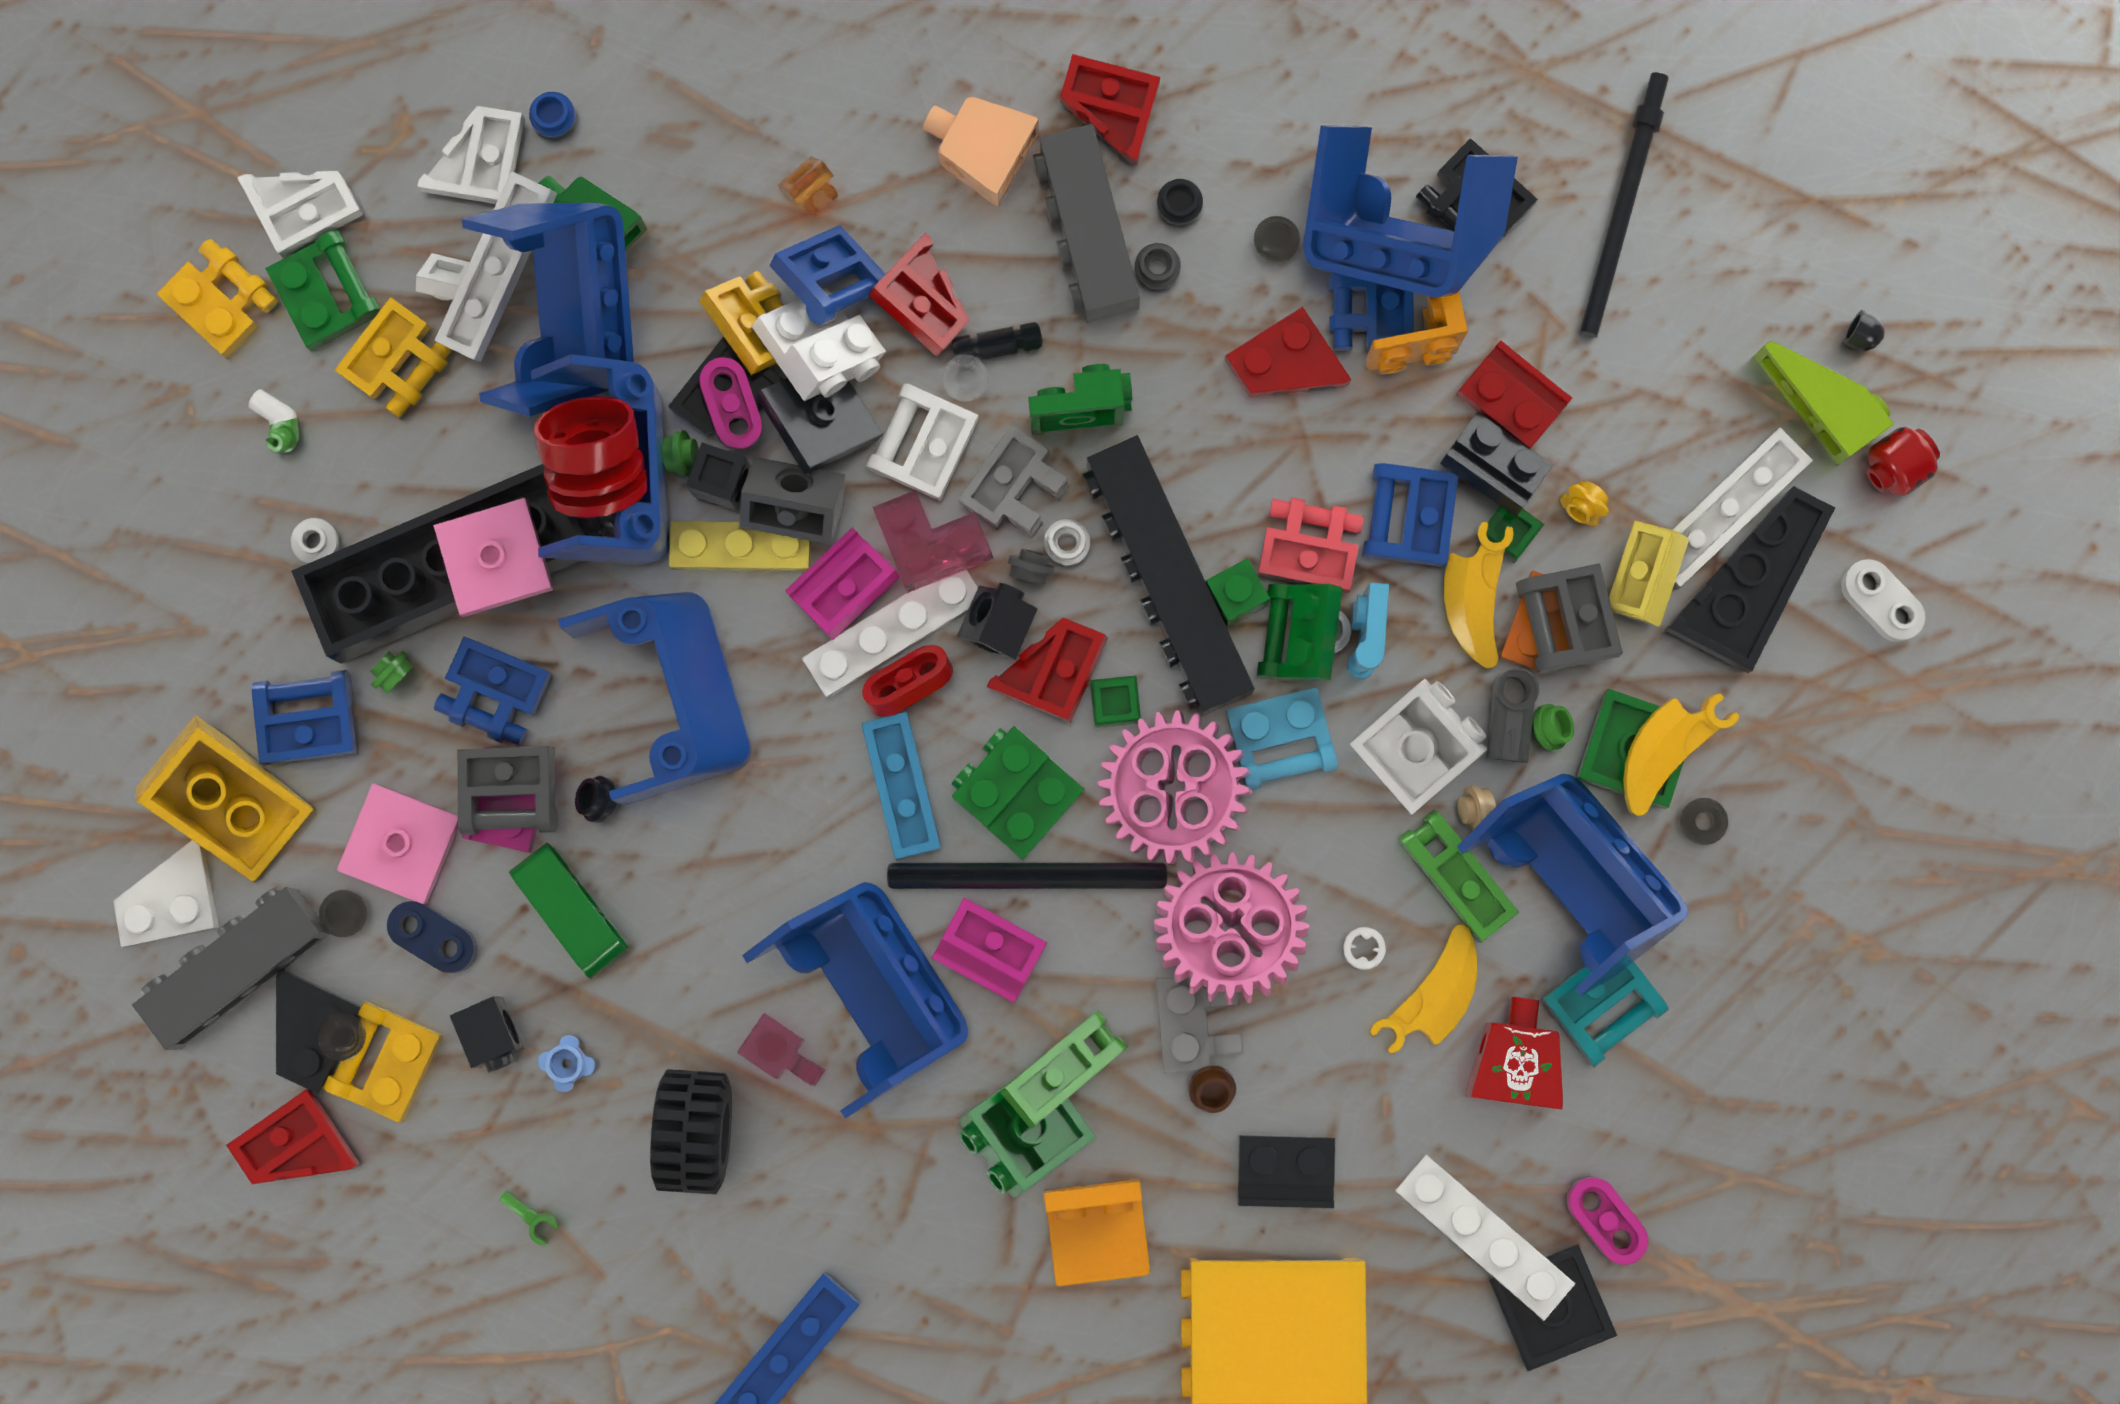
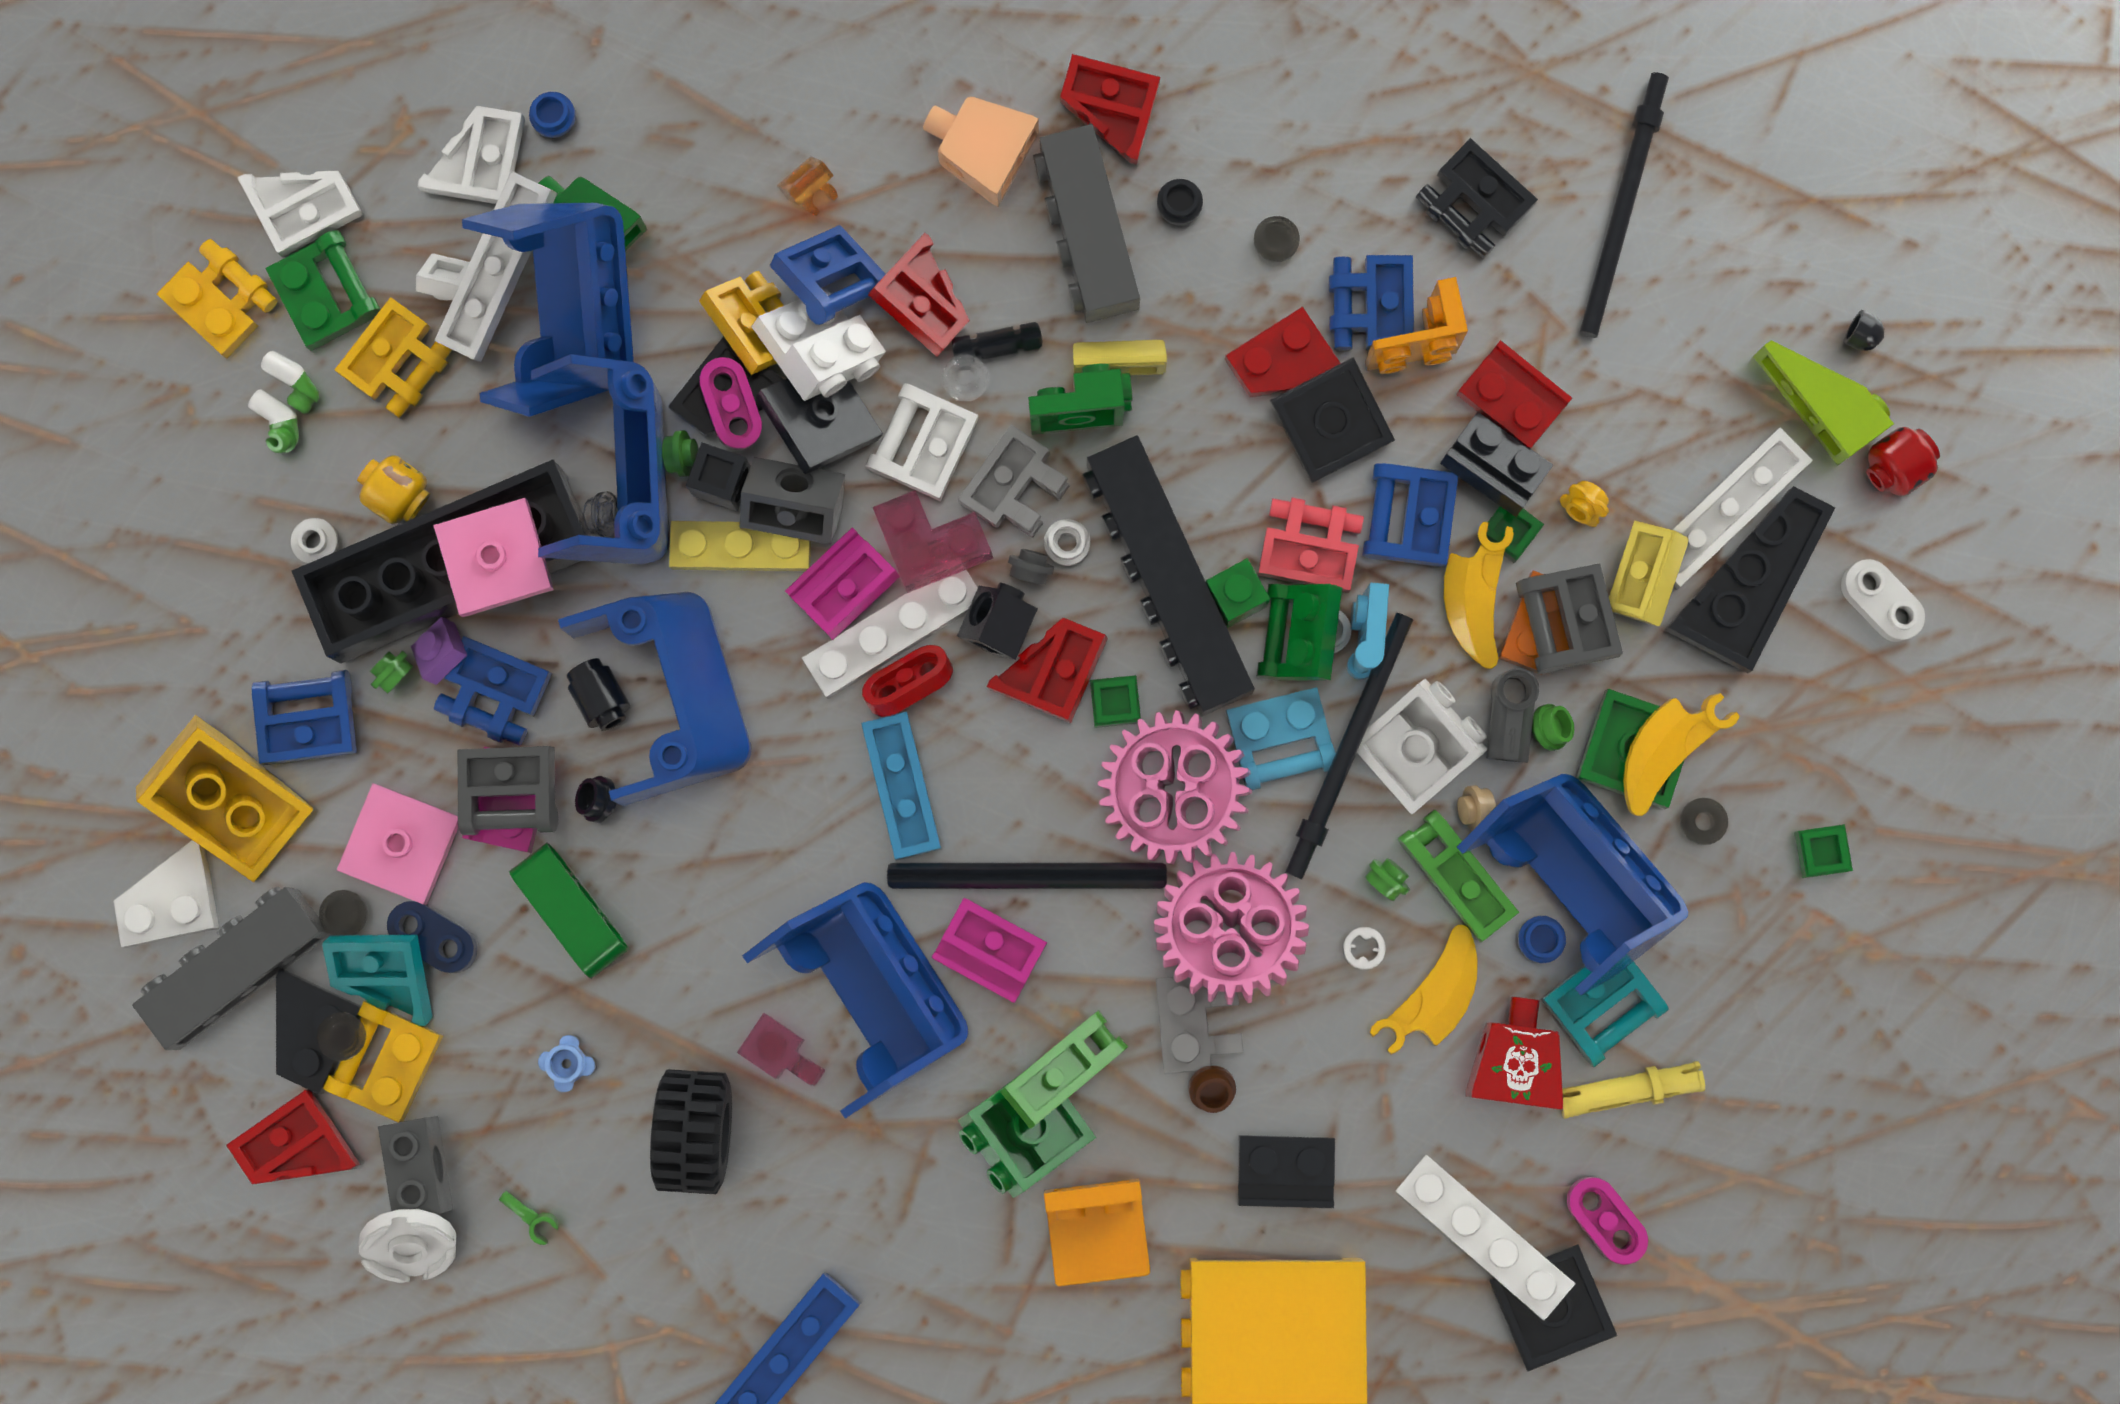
black brick [449,996,525,1073] -> none
red wheel [534,396,648,518] -> none
green plate [951,726,1085,860] -> none
dark grey plate [1135,243,1181,290] -> none
blue windscreen [1303,125,1518,297] -> none
none -> arm [261,351,319,414]
none -> teal wing [322,935,433,1026]
none -> yellow head [357,455,430,525]
none -> white tile [359,1209,456,1283]
none -> dark grey brick [378,1116,453,1214]
none -> medium lavender plate [411,617,467,685]
none -> black brick [566,658,630,731]
none -> light yellow slope [1073,340,1167,376]
none -> black plate [1270,357,1395,483]
none -> black bar [1285,612,1413,880]
none -> bright green plate [1365,858,1410,901]
none -> blue plate [1518,916,1566,963]
none -> light yellow pin [1561,1061,1705,1119]
none -> green tile [1794,824,1853,878]

